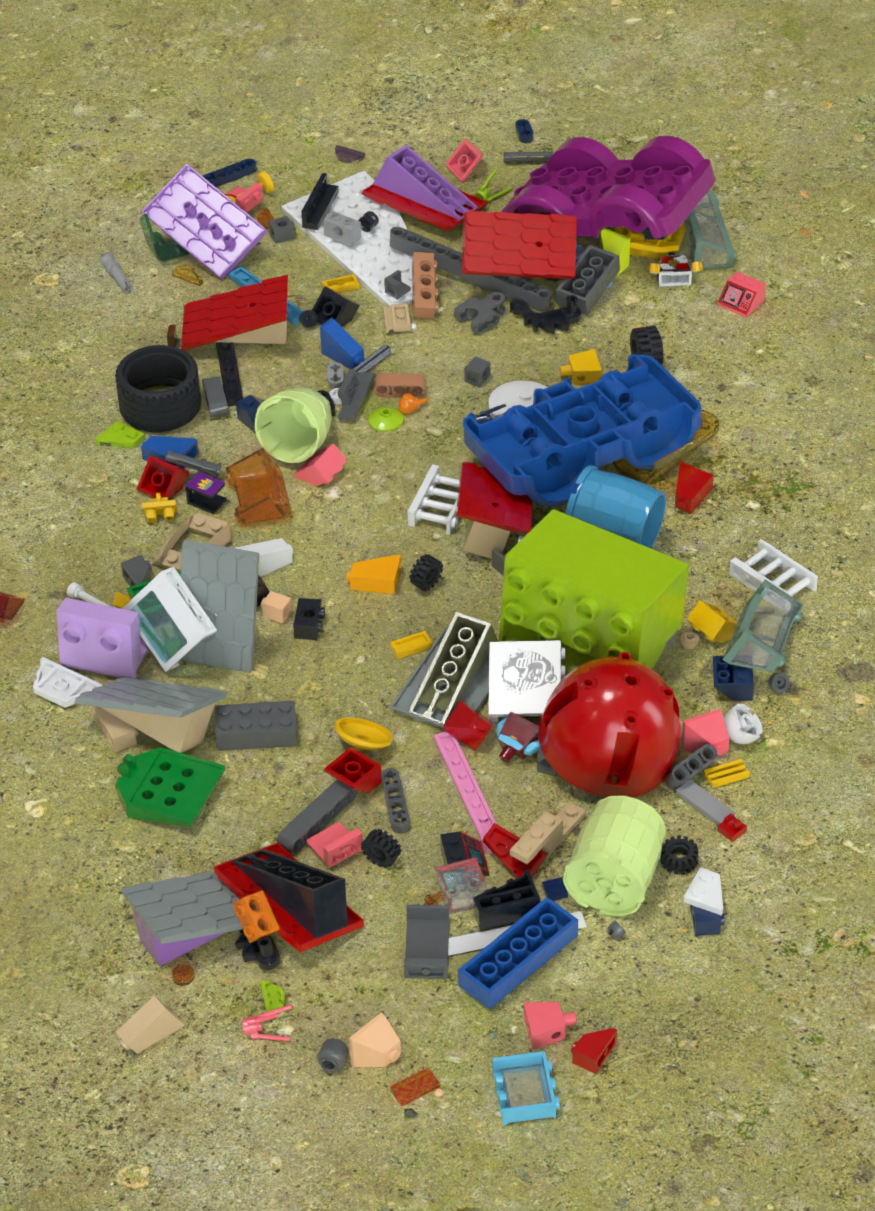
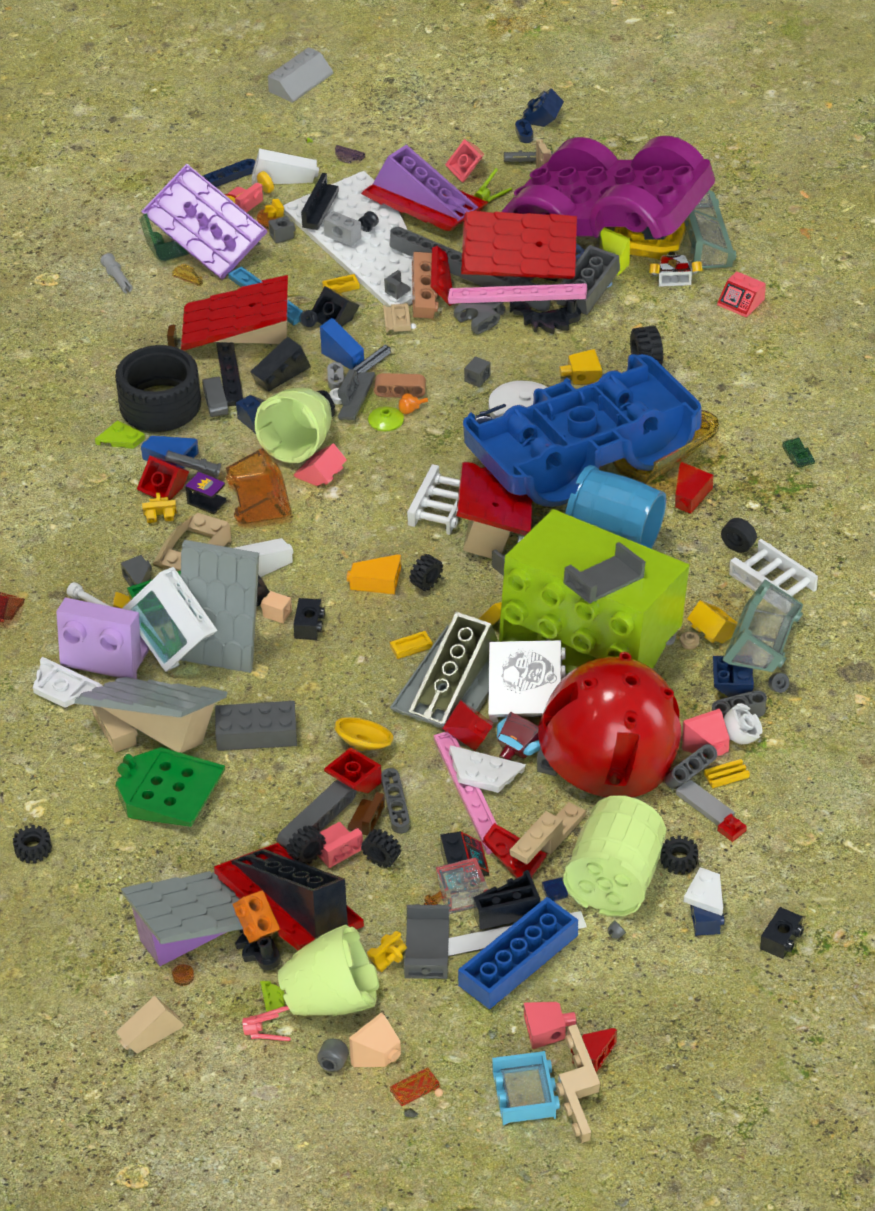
none -> black tyre [13,825,52,864]
none -> black wedge [250,336,311,392]
none -> white slope [252,149,319,185]
none -> yellow tile [264,199,284,219]
none -> light grey slope [268,47,333,103]
none -> yellowish green piece [278,925,380,1016]
none -> black tyre [286,825,326,865]
none -> reddish brown panel [348,792,385,836]
none -> yellow hips [367,931,407,973]
none -> red wing [431,246,453,306]
none -> bright pink tile [448,284,587,304]
none -> white wing [449,745,526,793]
none -> yellow slope [478,602,502,626]
none -> dark blue slope [522,88,564,127]
none -> tan plate [536,139,552,168]
none -> tan bracket [556,1024,600,1143]
none -> dark grey panel [563,542,645,604]
none -> dark grey beam [712,690,767,718]
none -> black tyre [721,518,757,553]
none -> black brick [760,907,804,959]
none -> clear green slope [782,438,815,468]

